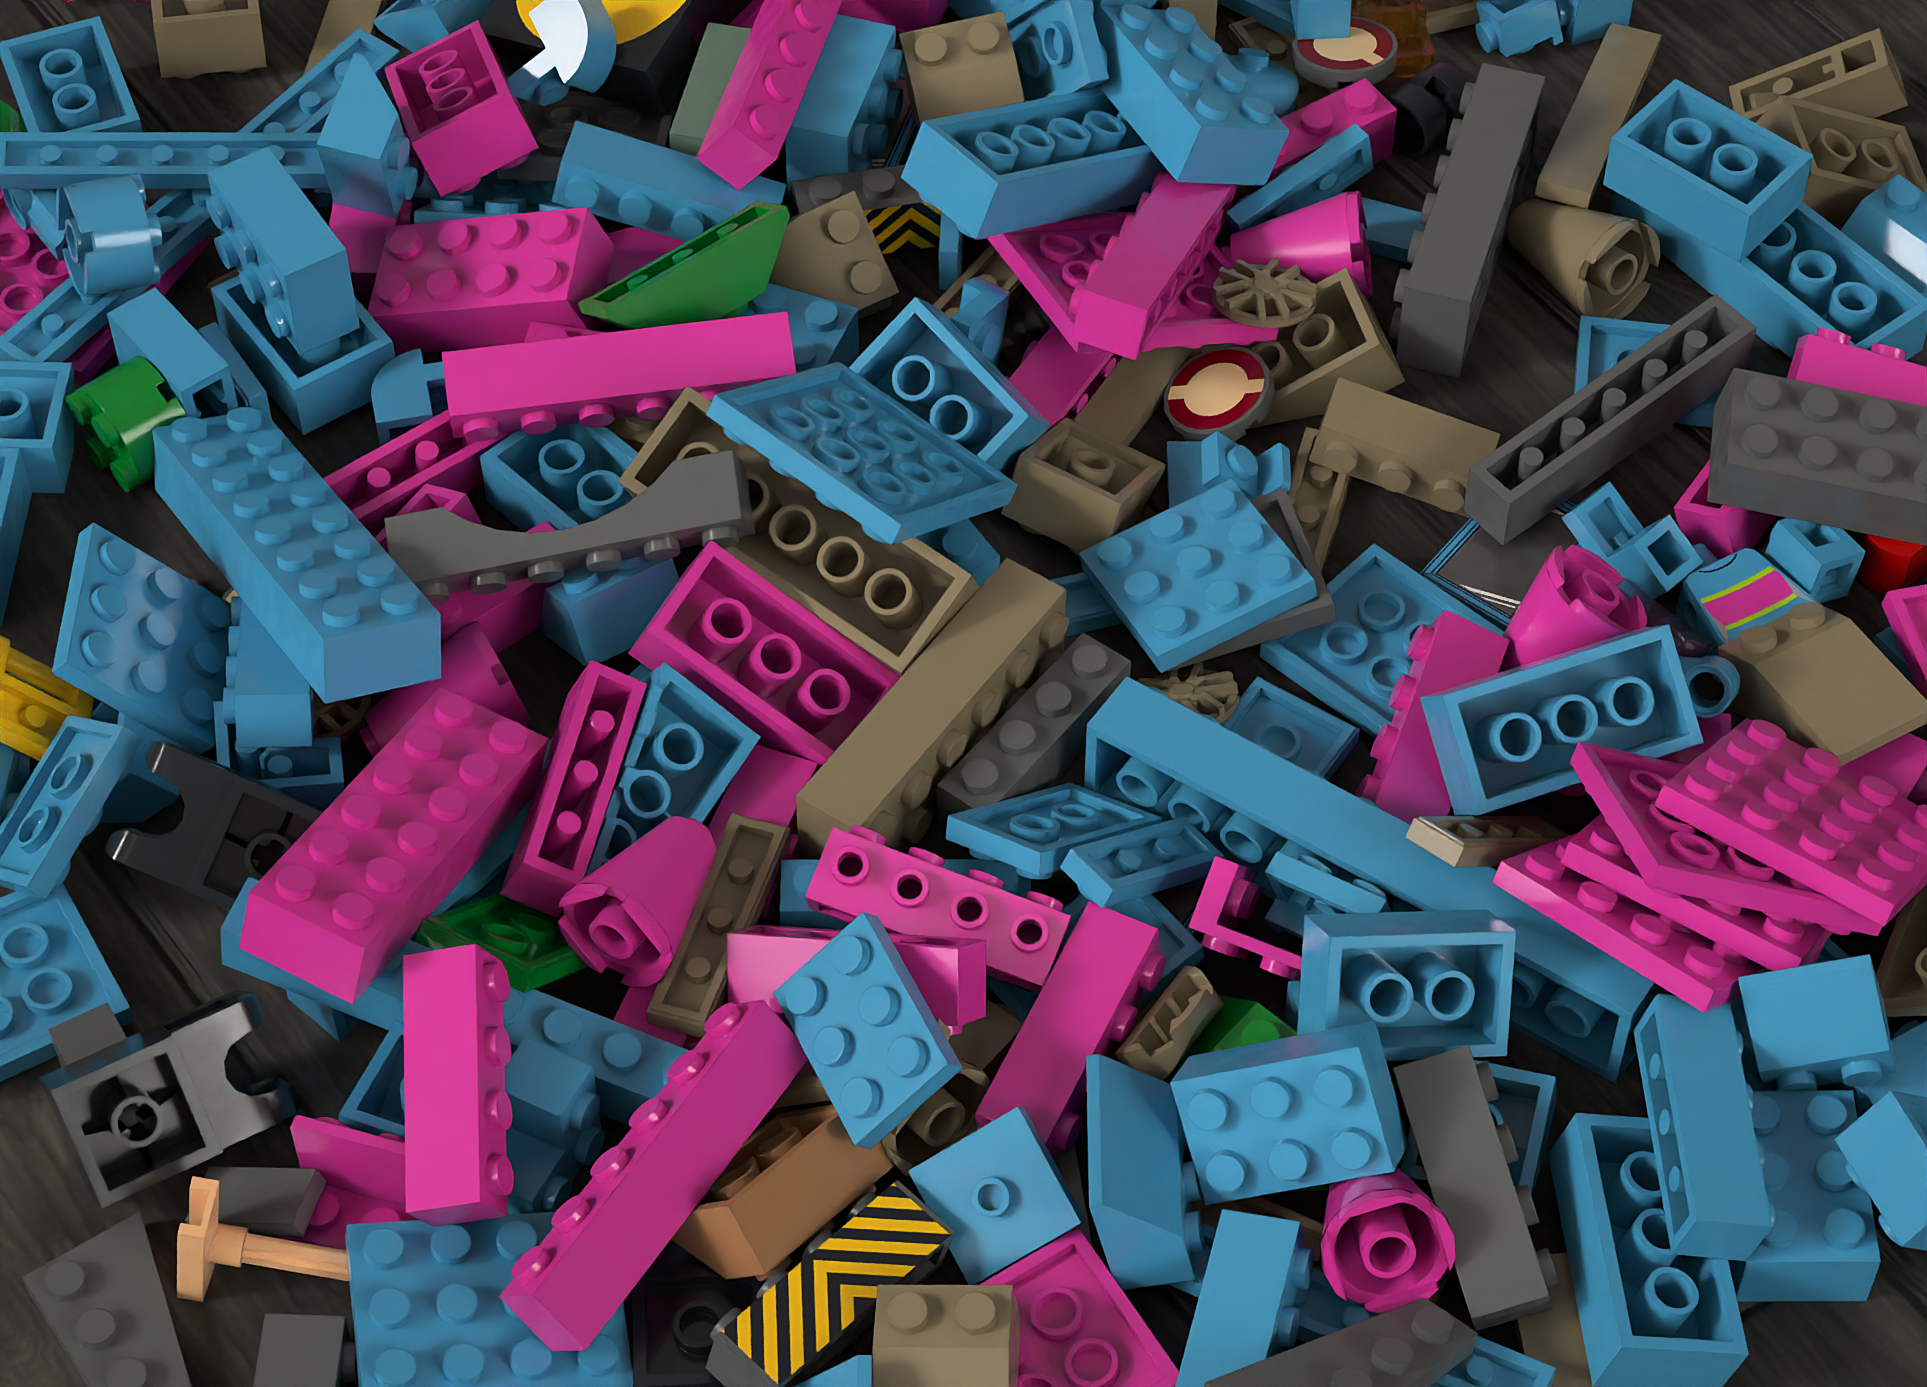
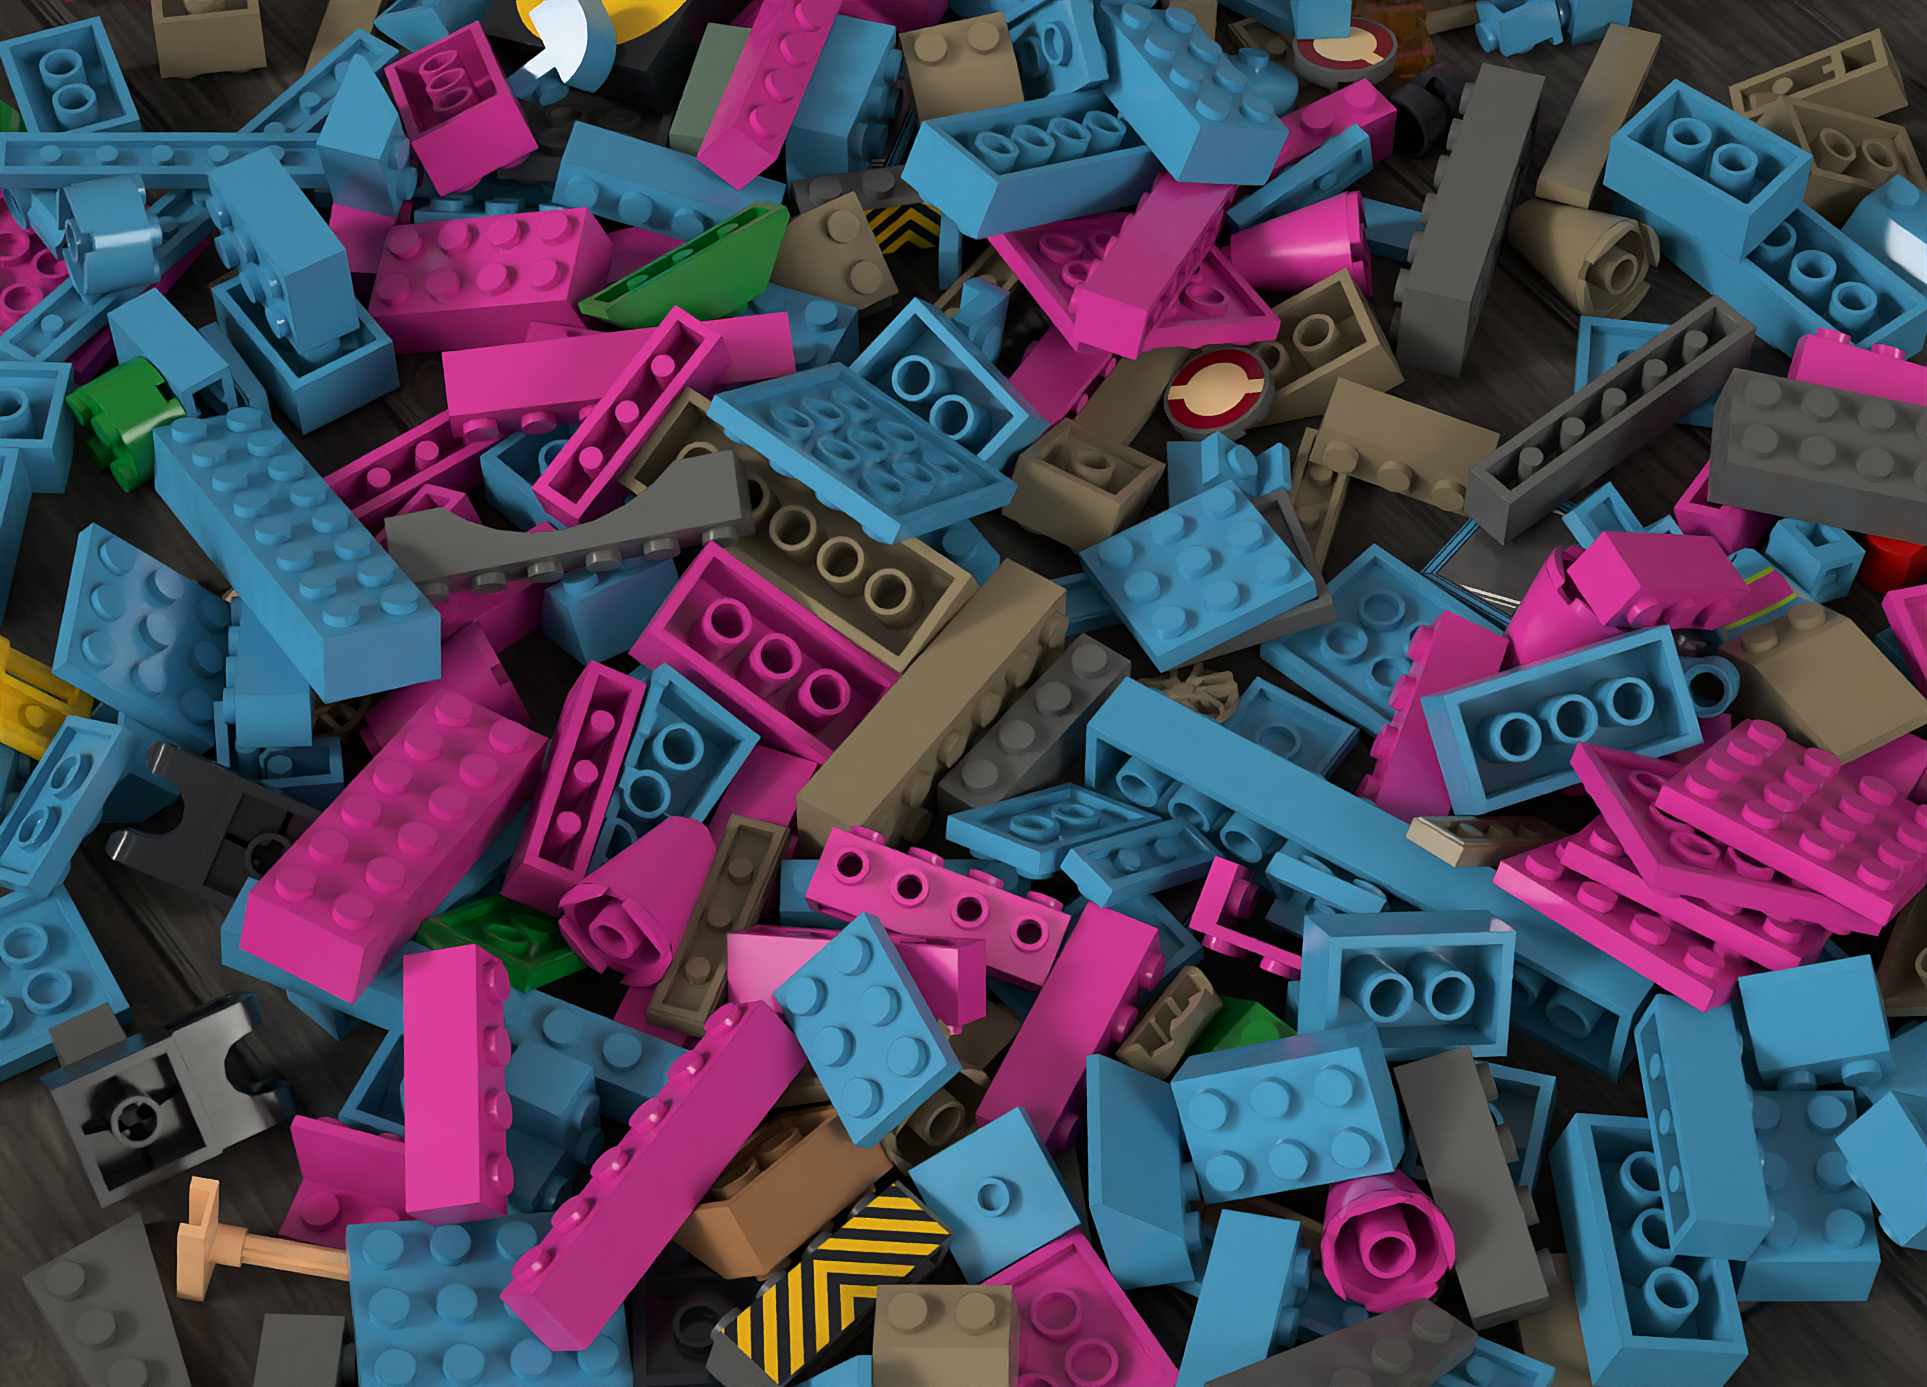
dark grey tile [185,1166,327,1237] -> none
dark azure brick [371,348,448,446] -> none
dark tan wheel [1212,258,1317,328] -> none
none -> dark pink brick [532,305,732,528]
none -> dark pink brick [1566,531,1751,630]

